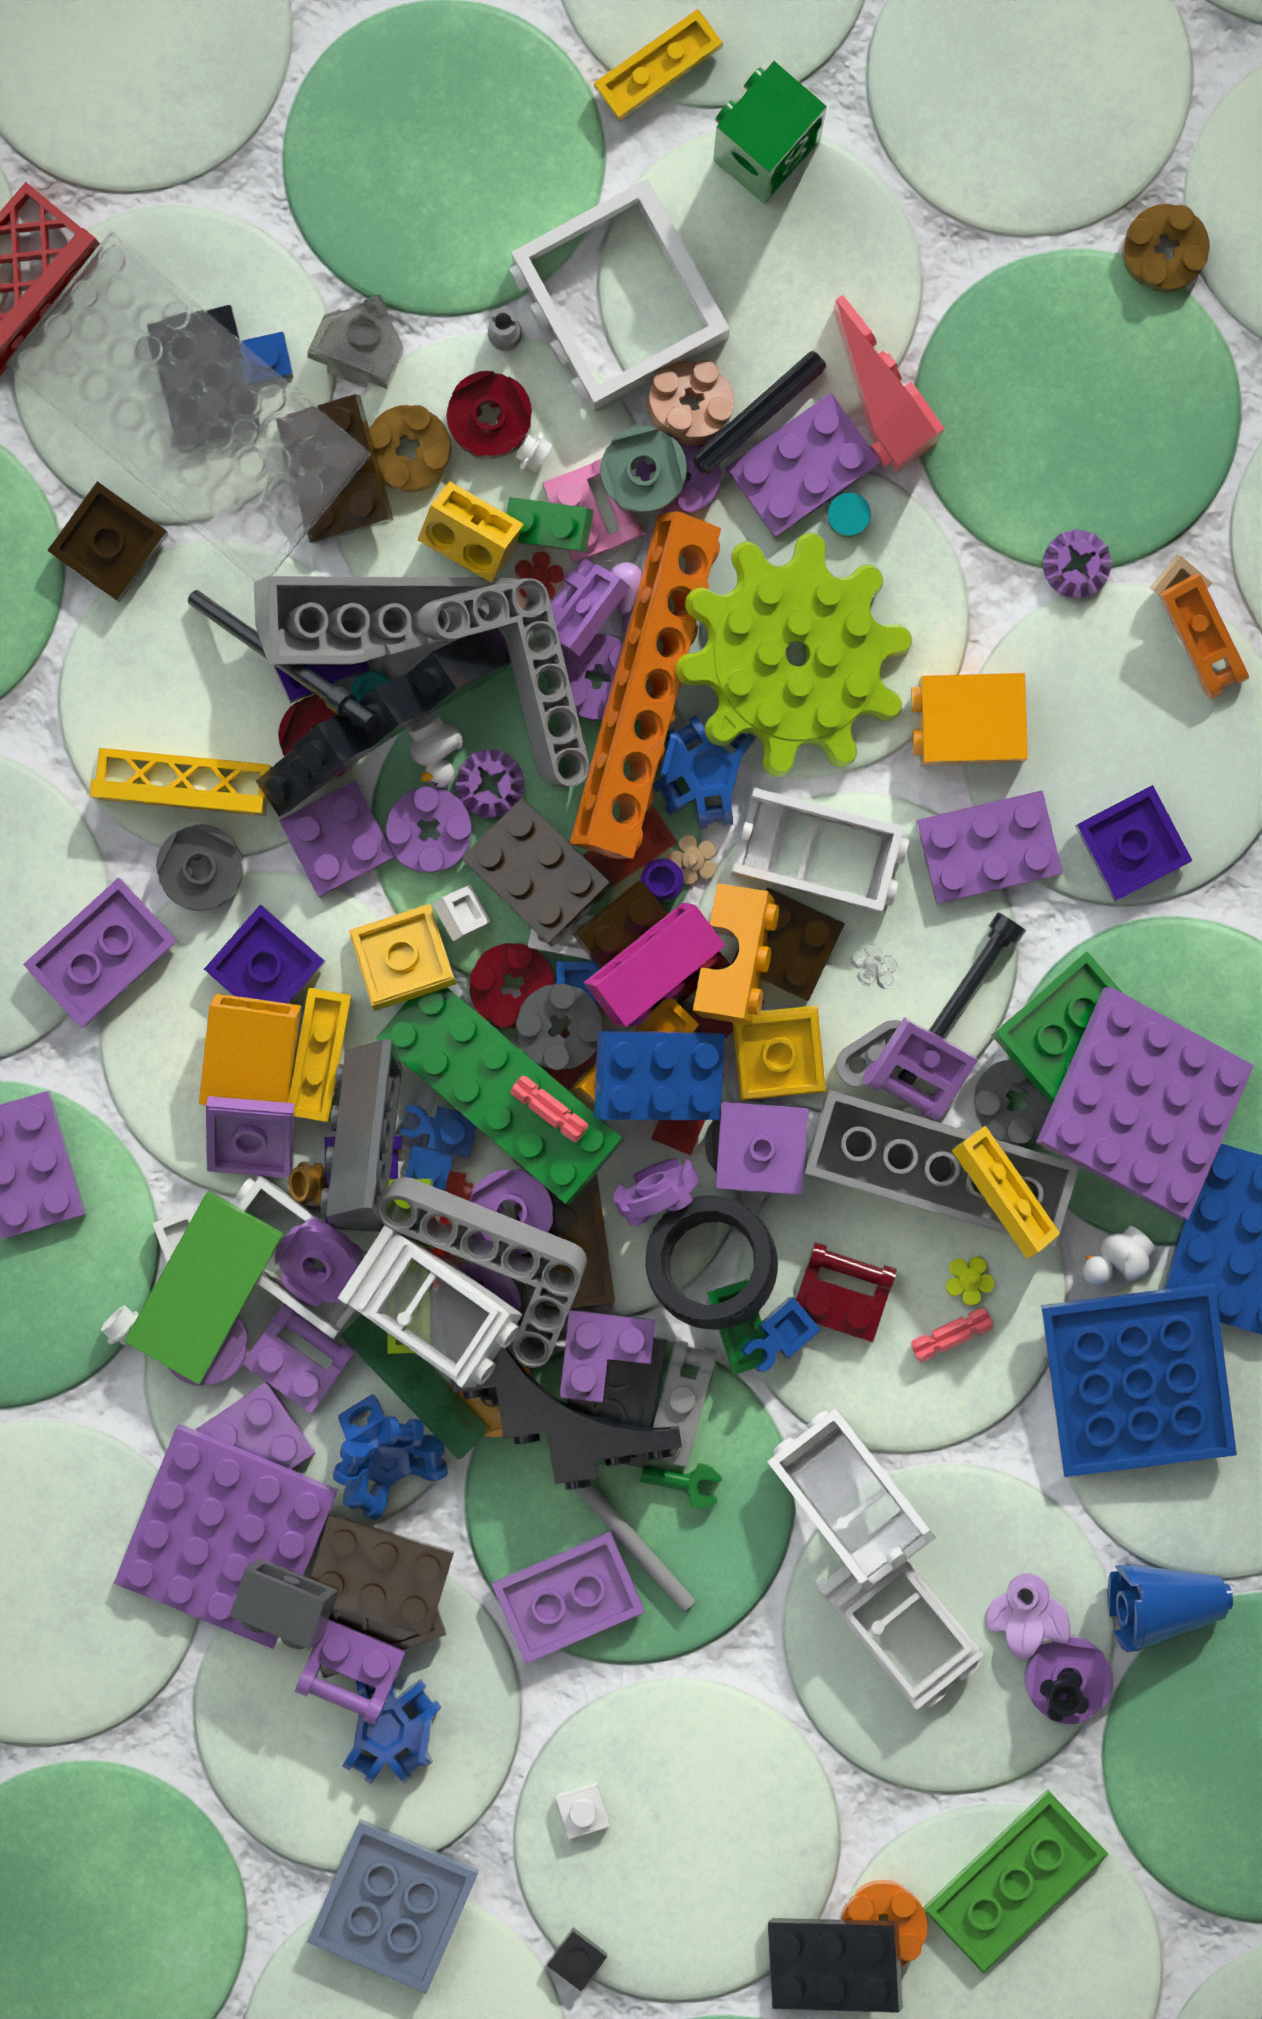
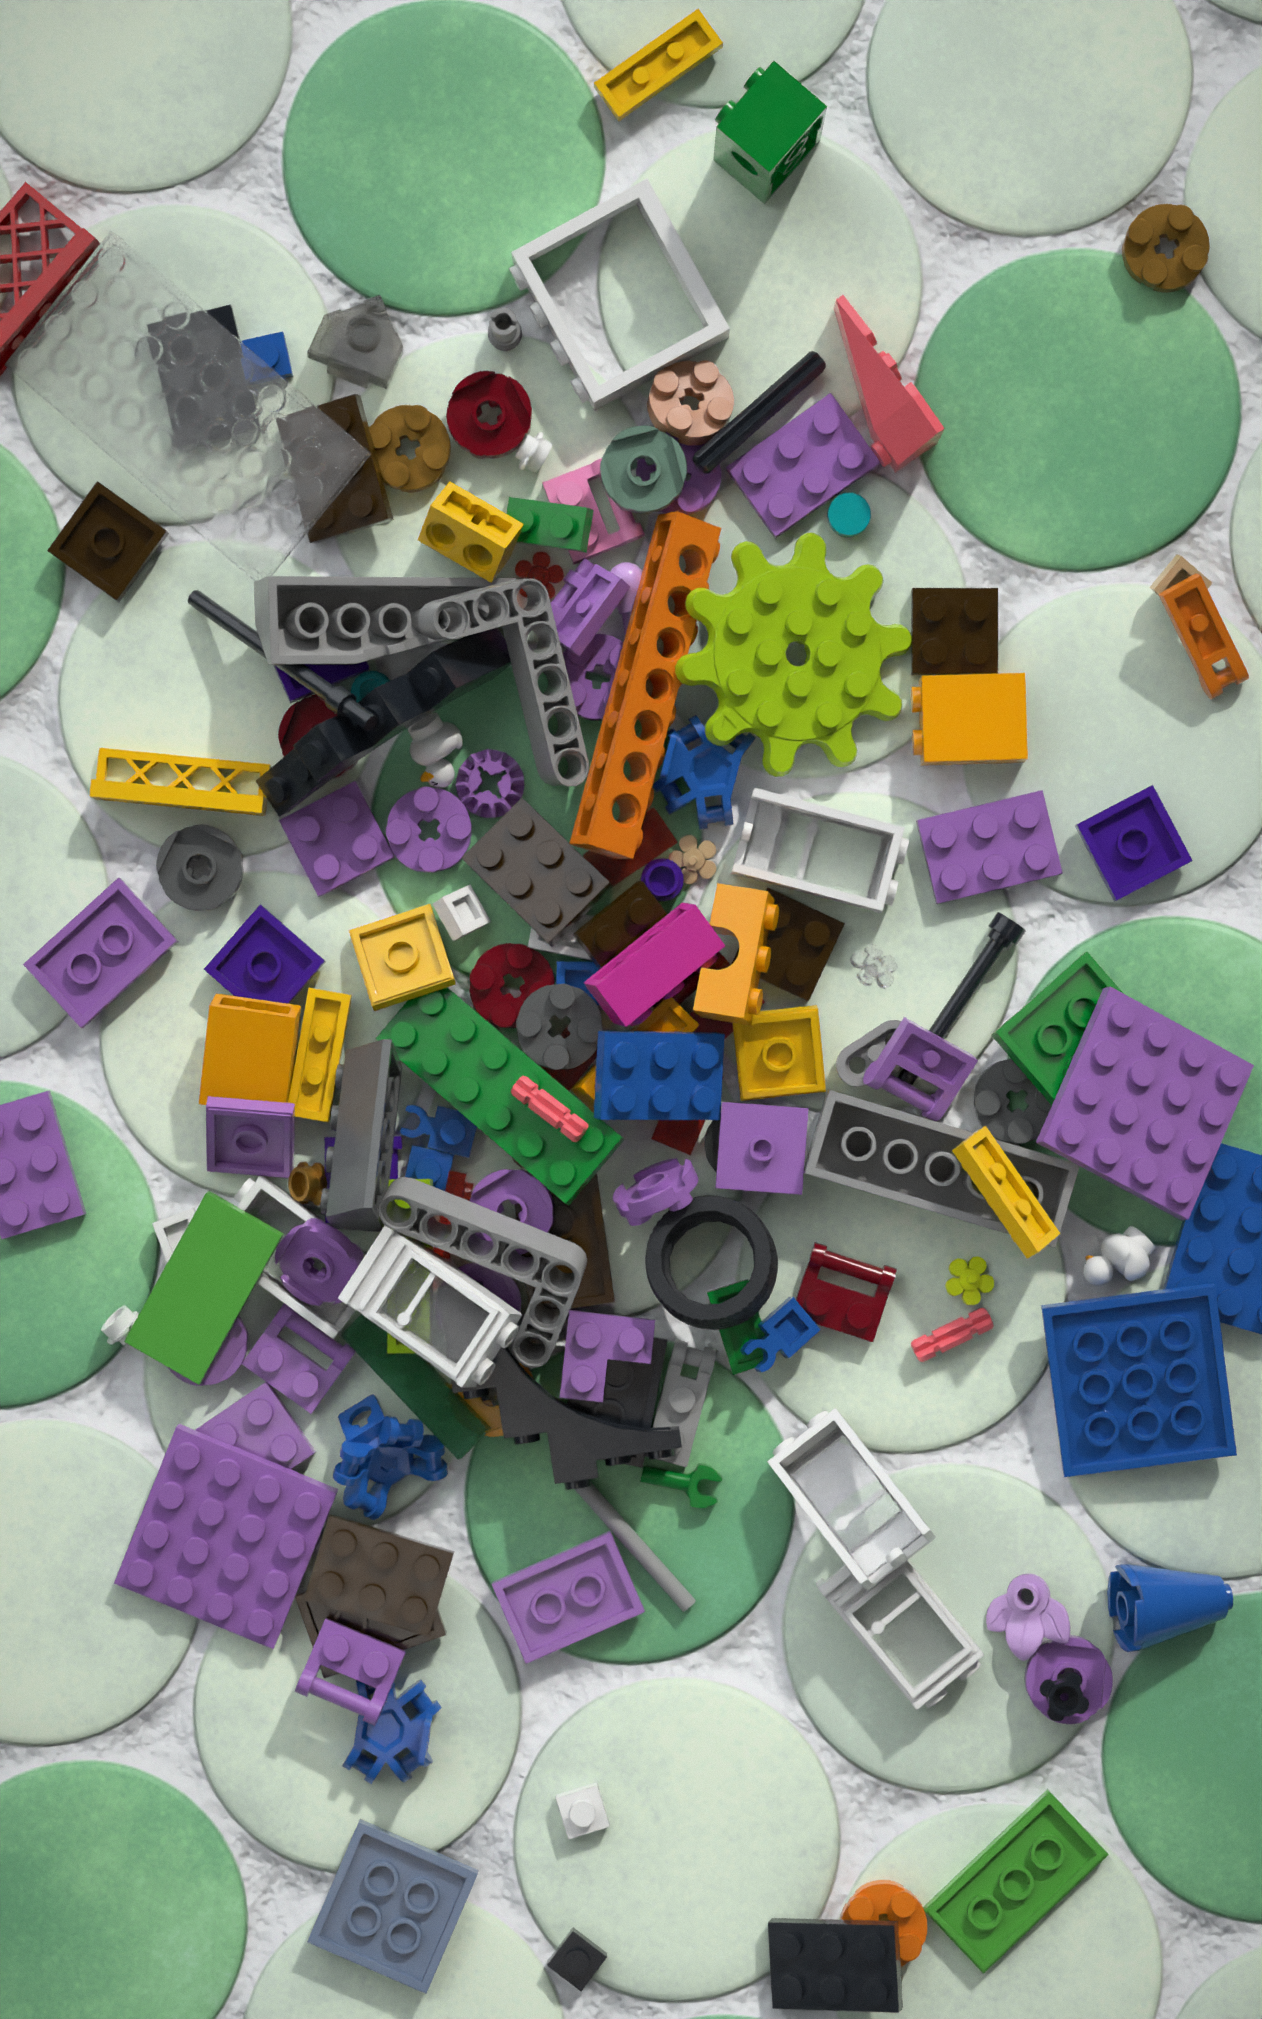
dark grey brick [230,1558,338,1649] -> none
medium lavender gear [1043,529,1112,598] -> none
none -> dark brown plate [911,588,998,675]

